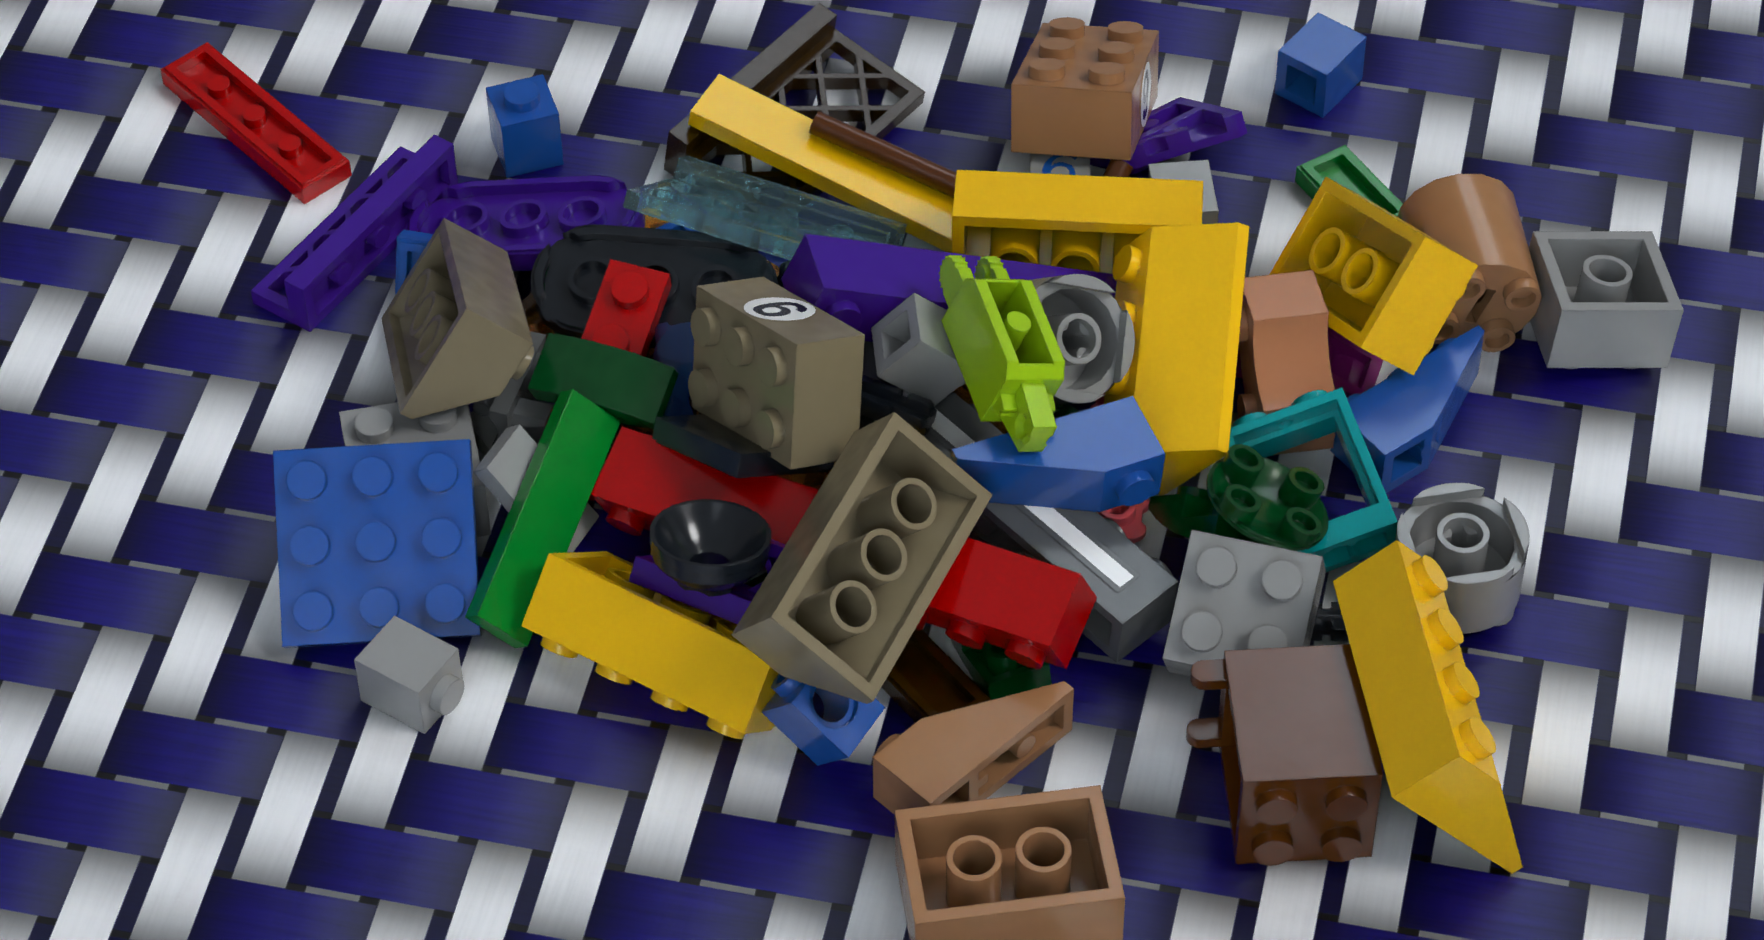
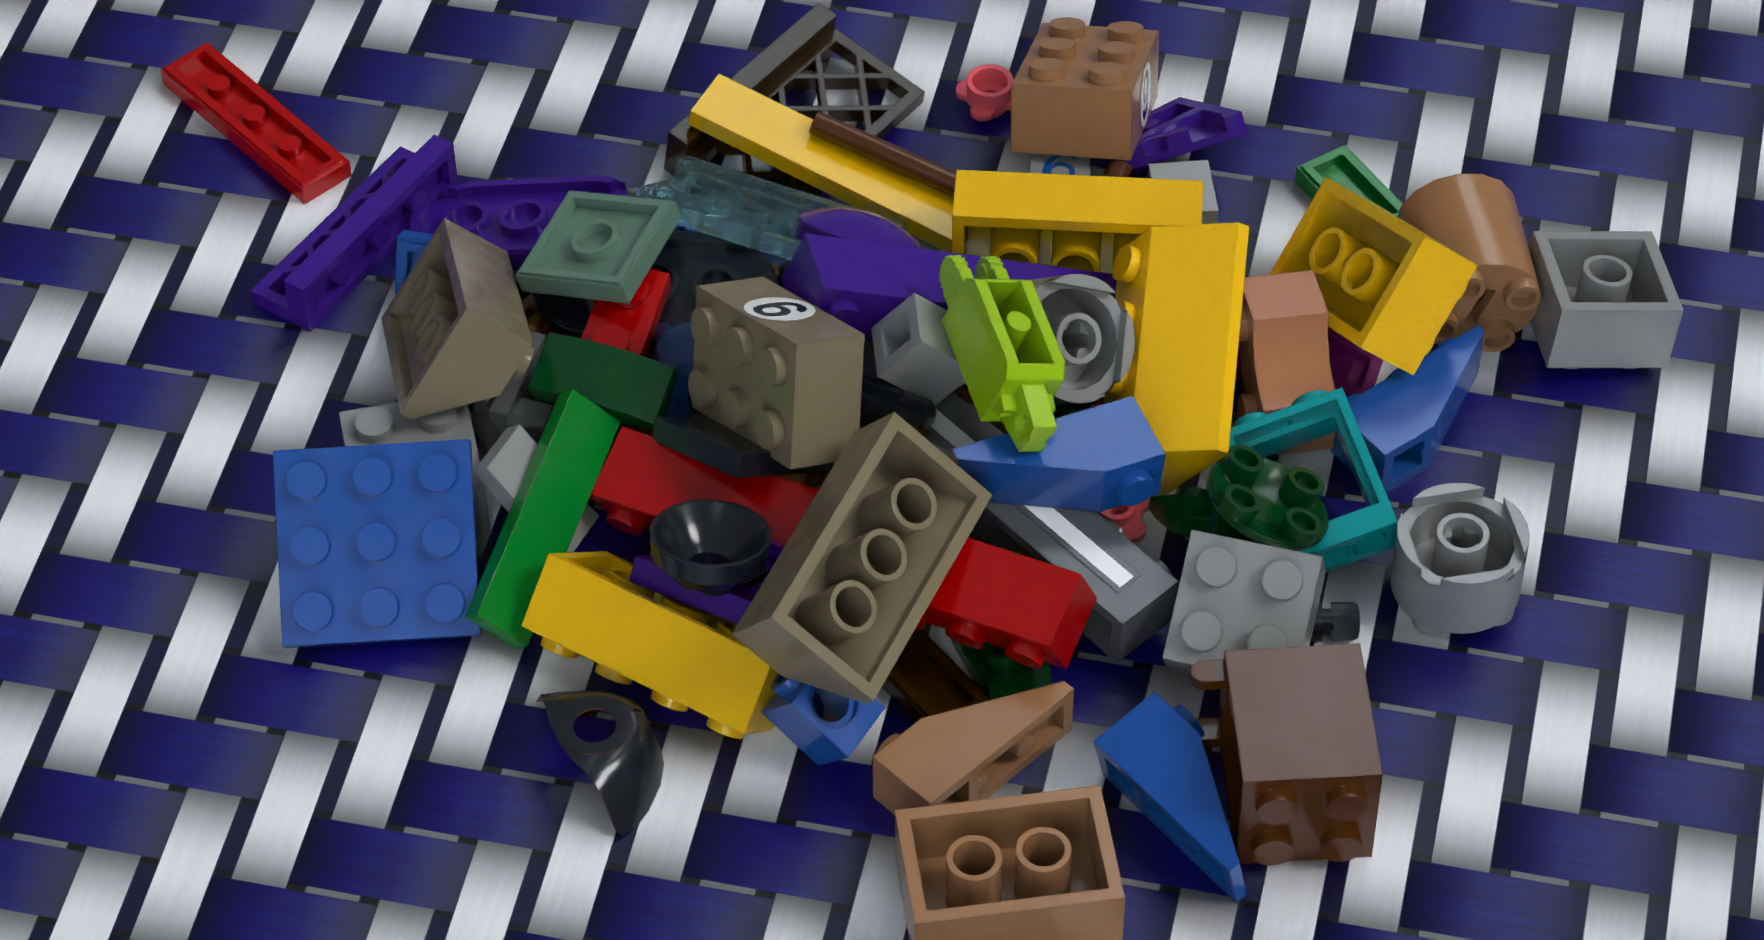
light grey brick [354,616,464,734] -> none
blue brick [486,74,564,178] -> none
blue brick [1275,12,1367,118] -> none
yellow slope [1333,540,1523,874] -> none
none -> sand green tile [515,190,682,304]
none -> black piece [536,690,664,836]
none -> dark purple dish [795,207,919,248]
none -> coral plate [956,64,1014,121]
none -> blue slope [1094,691,1247,904]

